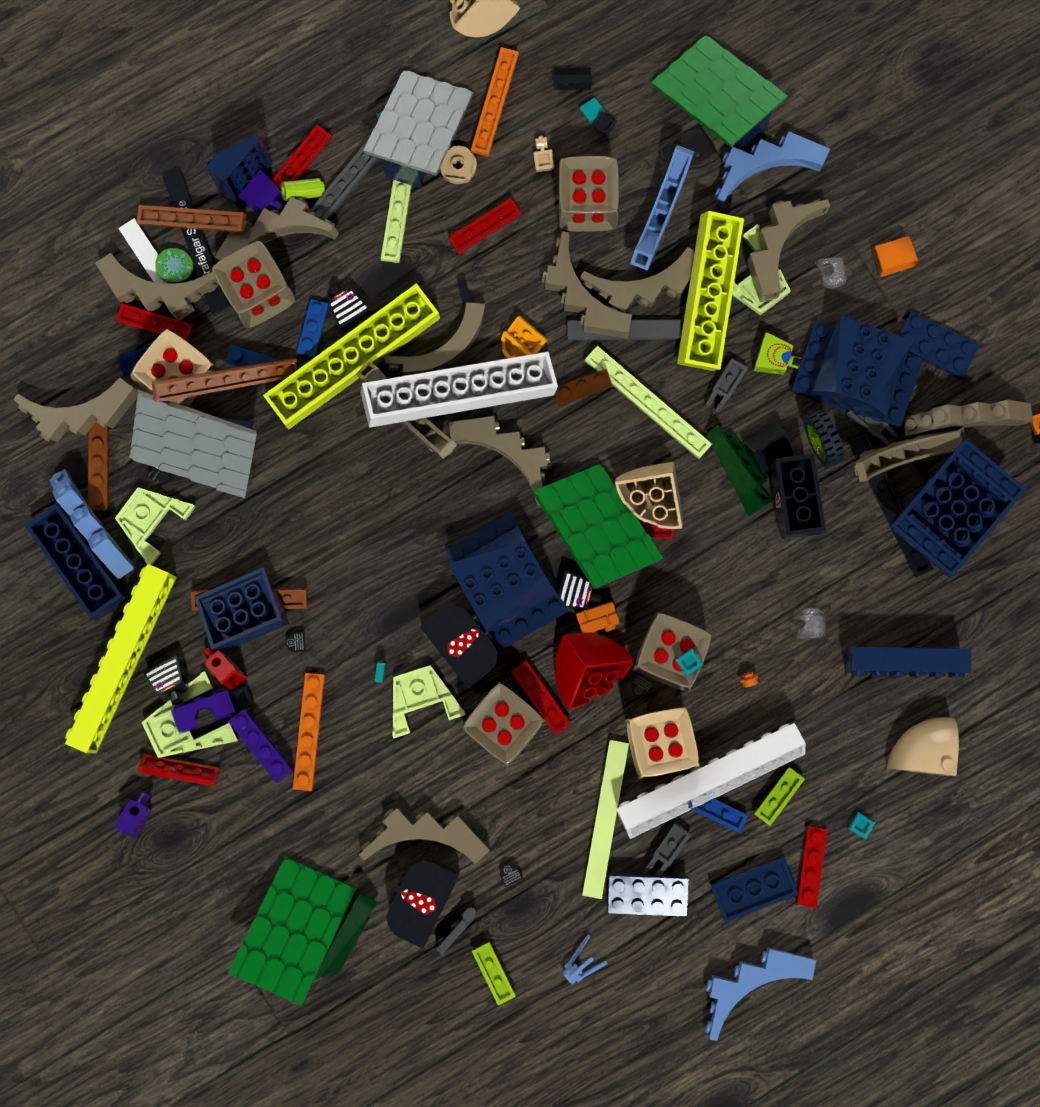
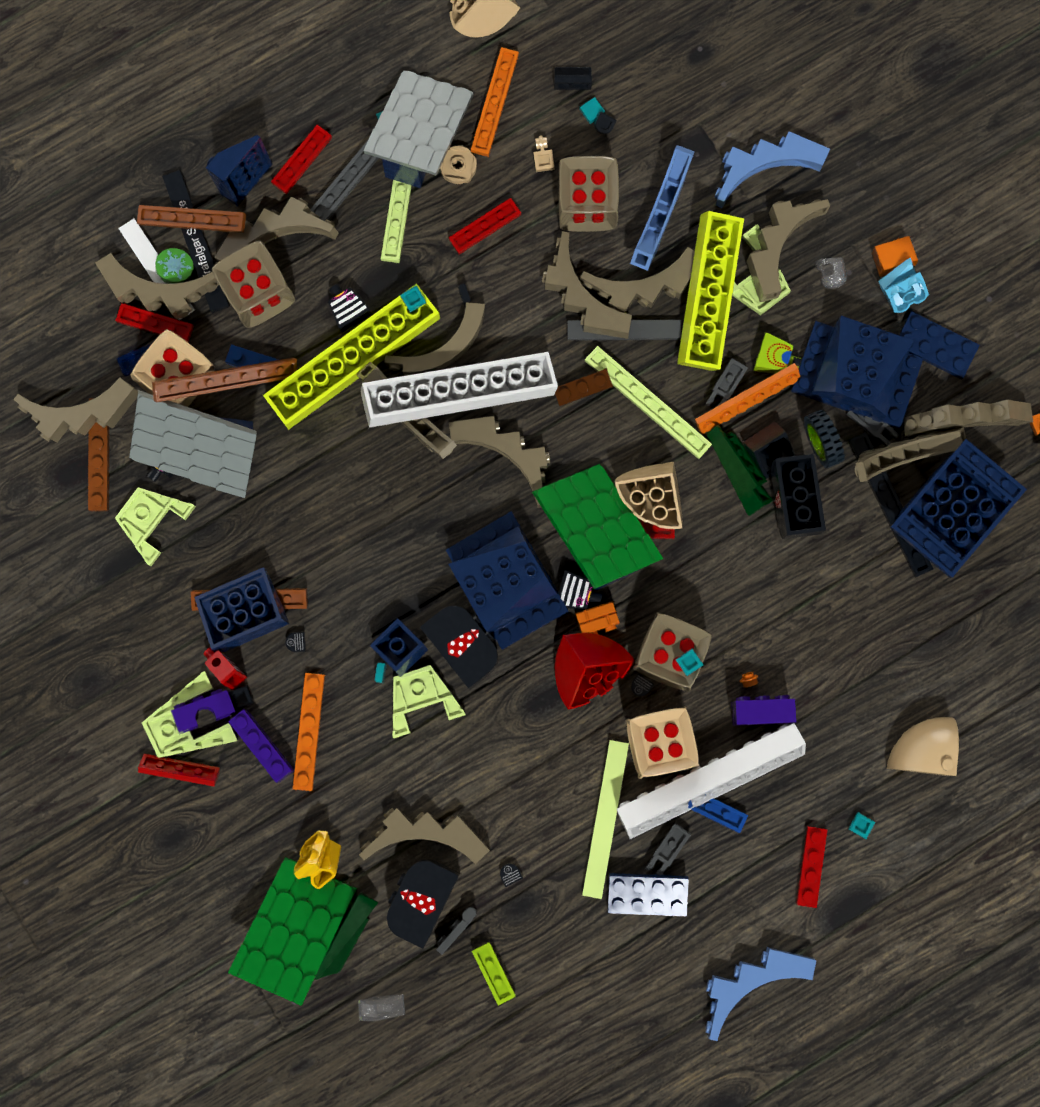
dark blue brick [25,504,128,621] -> none
medium blue arch [50,469,134,580] -> none
neon yellow brick [65,564,177,754] -> none
dark purple torso [114,792,152,840] -> none
black torso [144,656,189,705] -> none
dark purple torso [238,169,285,214] -> none
lime brick [281,178,325,201] -> none
blue plate [296,299,329,358] -> none
dark tan piece [461,682,546,767] -> none
light orange slope [501,316,548,358] -> none
red plate [511,660,571,735] -> none
medium blue plant [562,934,607,984] -> none
green piece [651,35,787,150] -> none
dark blue plate [710,857,799,923] -> none
lime plate [754,767,805,826] -> none
clear helmet [797,607,826,639] -> none
dark blue brick [845,647,971,678] -> none
none -> yellow piece [294,830,341,889]
none -> clear slope [358,994,405,1022]
none -> dark blue brick [370,618,428,677]
none -> teal tile [400,286,426,313]
none -> orange plate [695,363,800,434]
none -> dark purple brick [731,695,796,726]
none -> medium azure piece [878,258,929,313]

